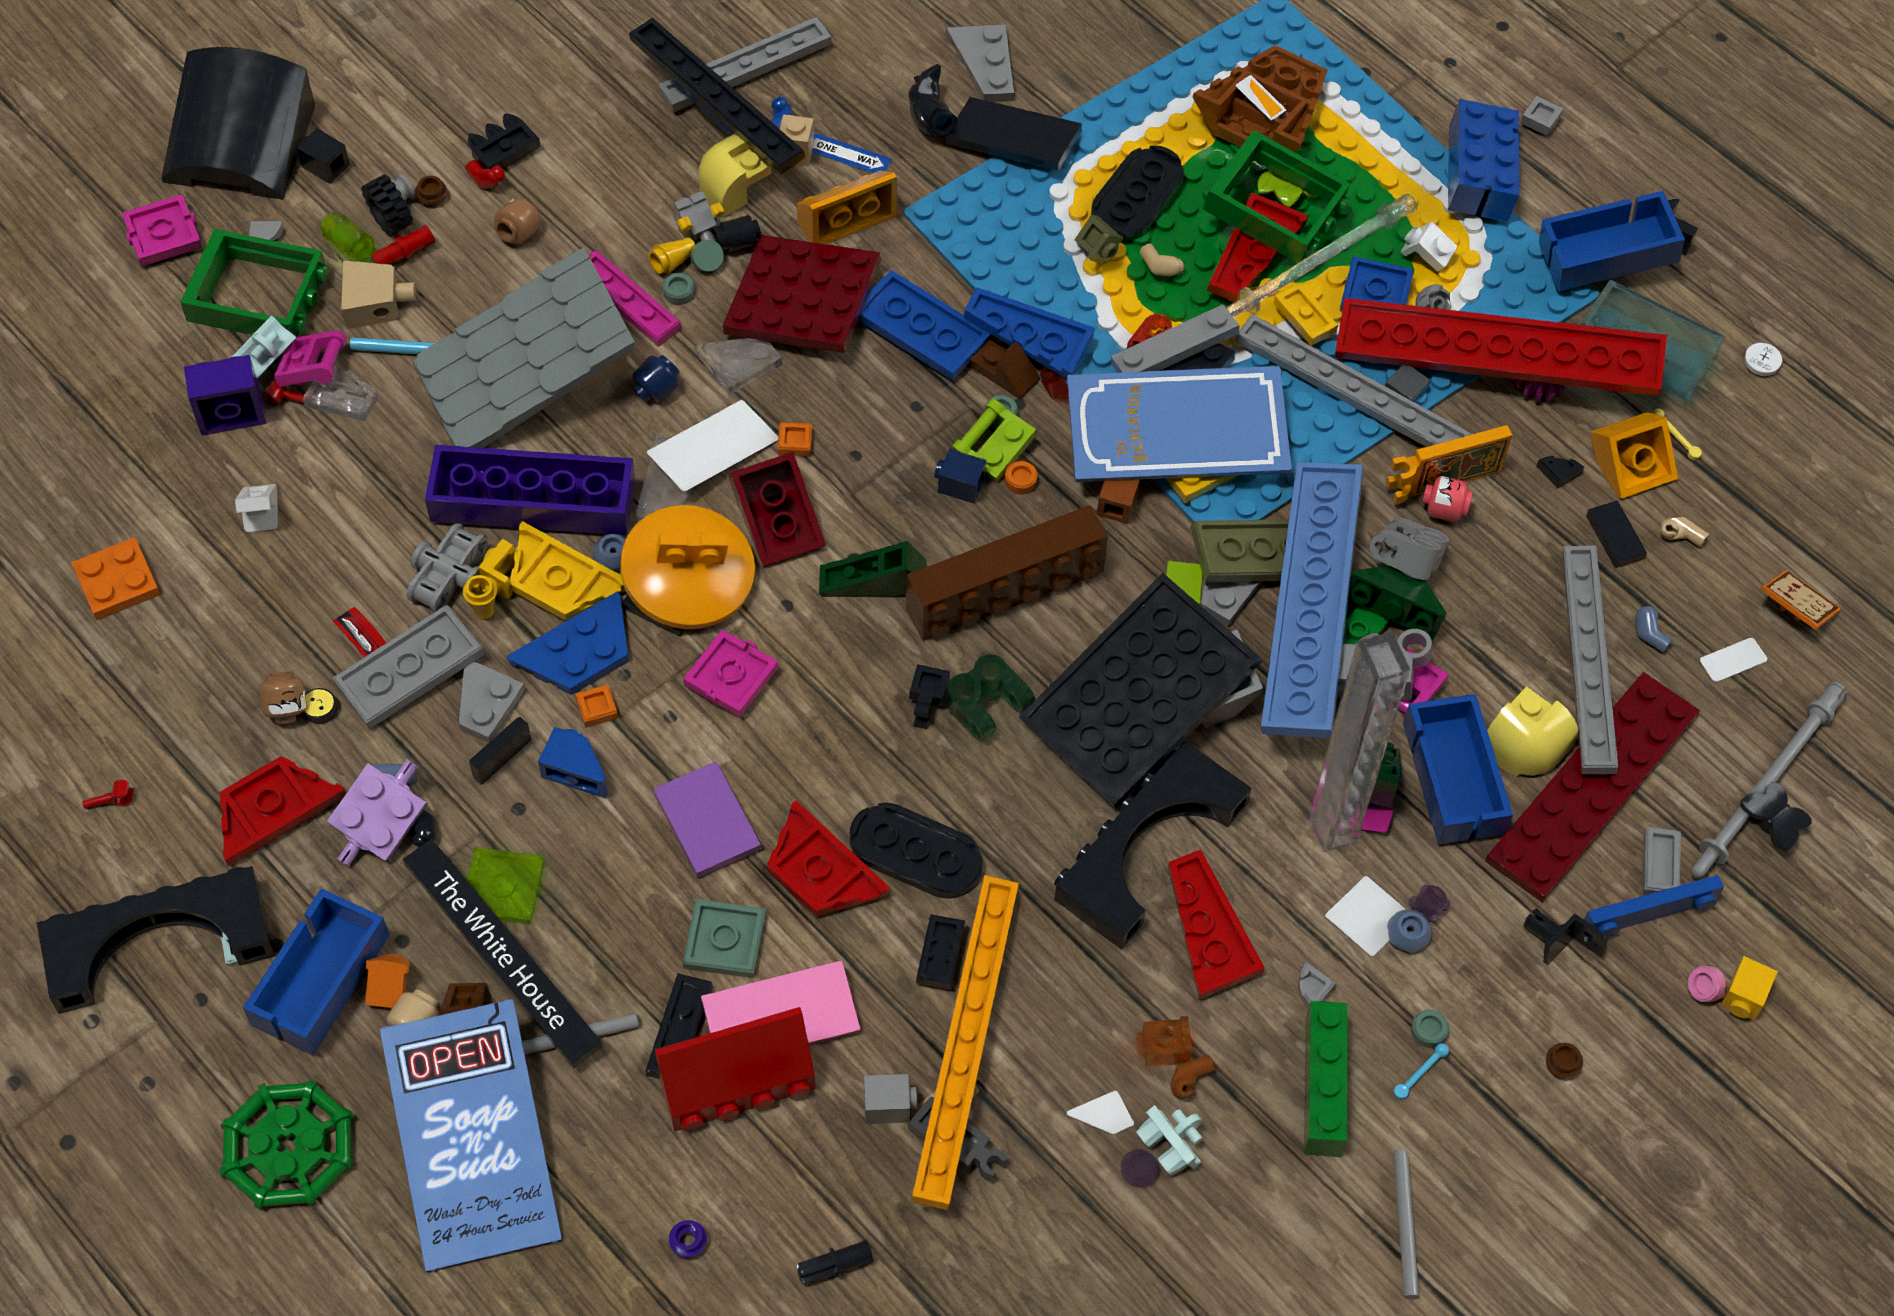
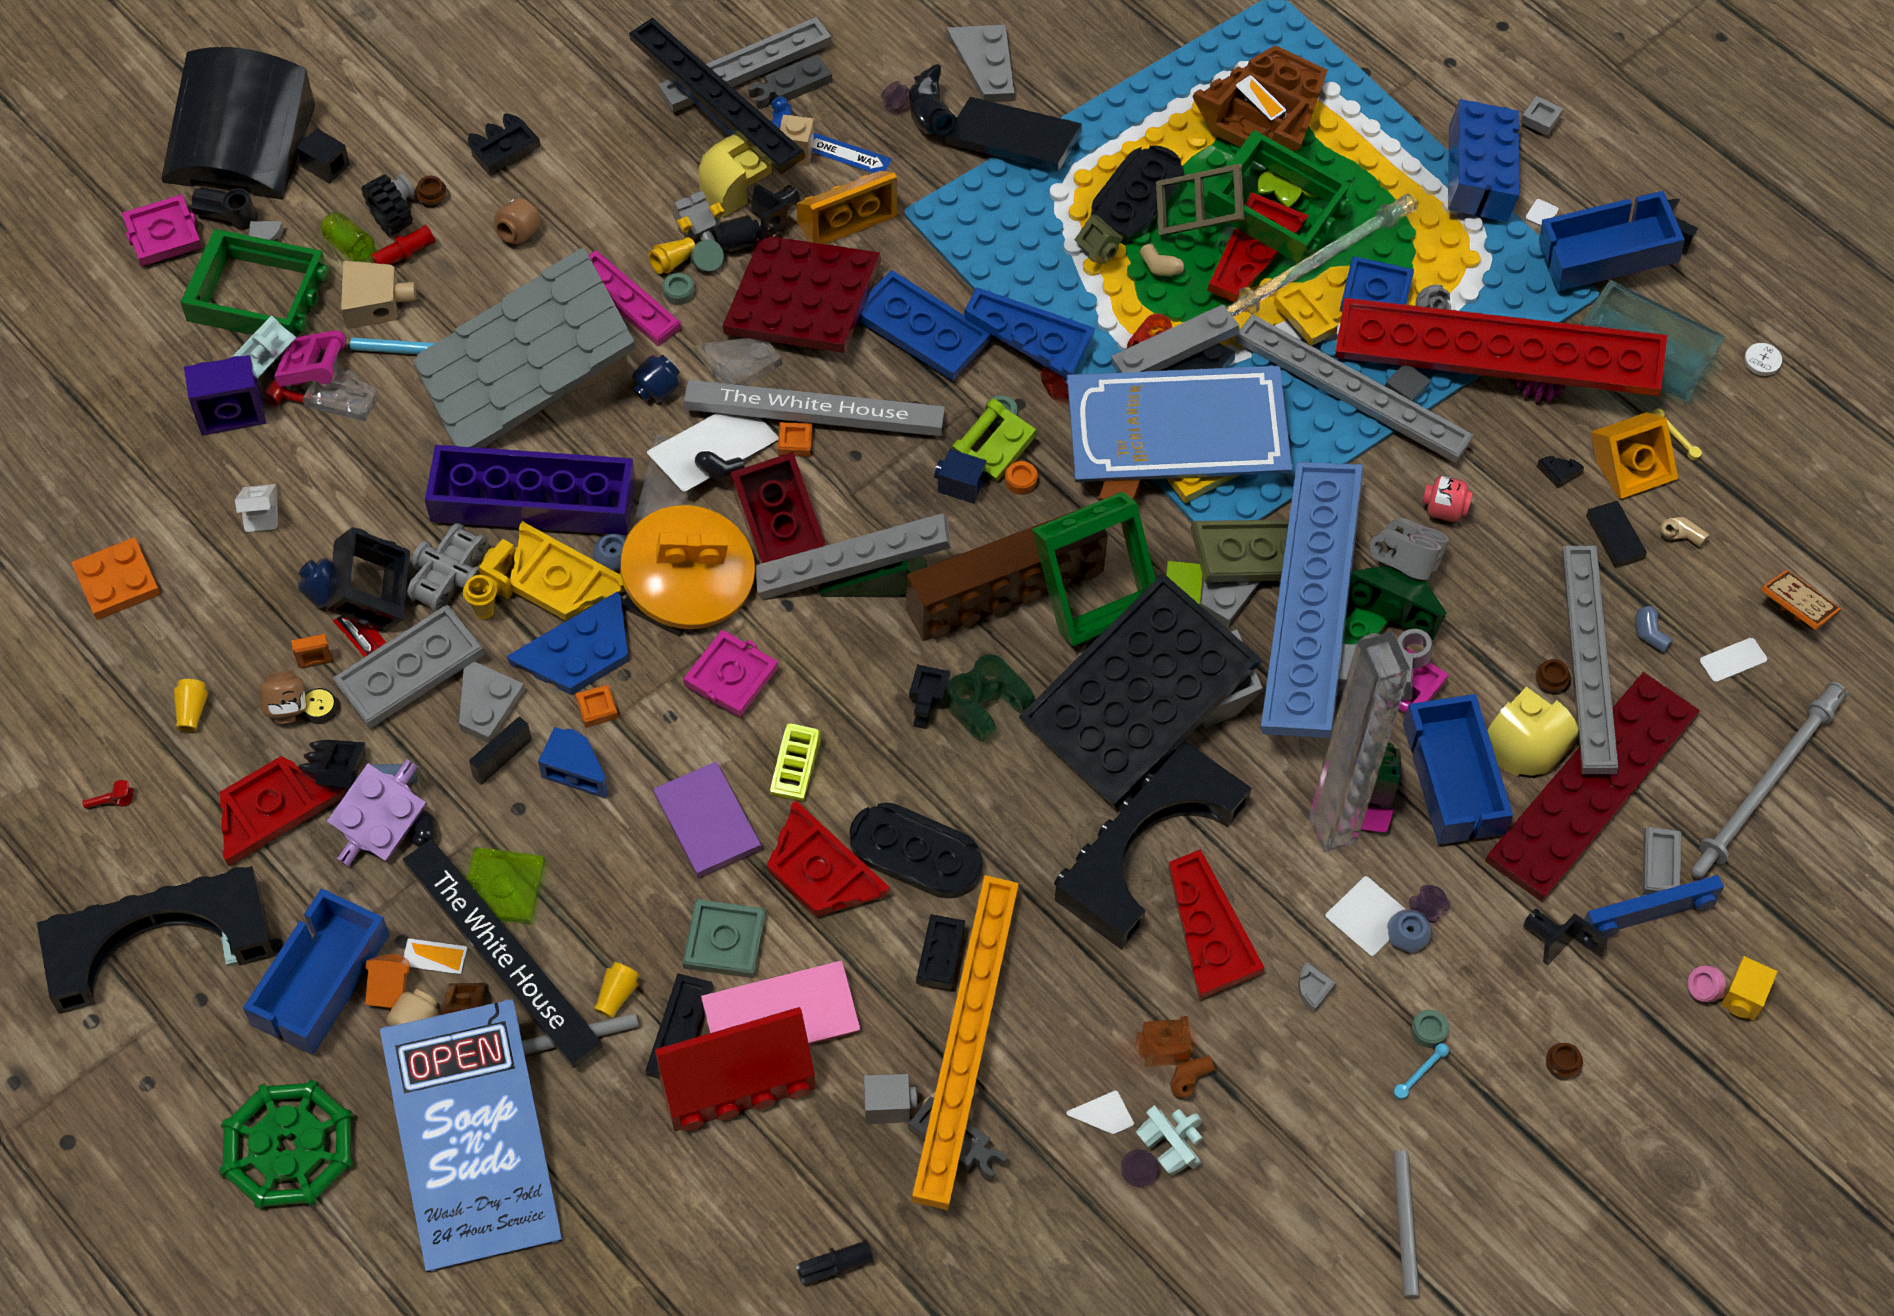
red arm [465,160,506,189] -> none
dark purple plate [669,1220,707,1258] -> none
reddish brown slope [970,340,1040,400] -> none
green brick [1304,1001,1347,1157] -> none
tile [1386,425,1513,505] -> none
white bracket [1401,221,1458,272] -> none
black animal [1740,782,1812,851] -> none
none -> yellow cone [173,679,208,732]
none -> black piece [191,187,258,230]
none -> orange tile [291,634,333,668]
none -> dark blue head [298,558,332,608]
none -> black plate [299,740,366,789]
none -> black window [326,527,410,632]
none -> sticker [404,939,467,974]
none -> yellow cone [594,962,639,1019]
none -> light grey tile [684,380,945,436]
none -> black arm [694,451,745,479]
none -> dark grey plate [748,54,832,109]
none -> black bracket [751,184,800,241]
none -> light grey plate [755,513,951,600]
none -> neon yellow slope [770,723,821,802]
none -> plate [880,81,909,109]
none -> green window [1032,491,1156,646]
none -> dark tan window [1156,164,1244,236]
none -> white sticker [1526,199,1559,225]
none -> reddish brown plate [1535,659,1570,692]

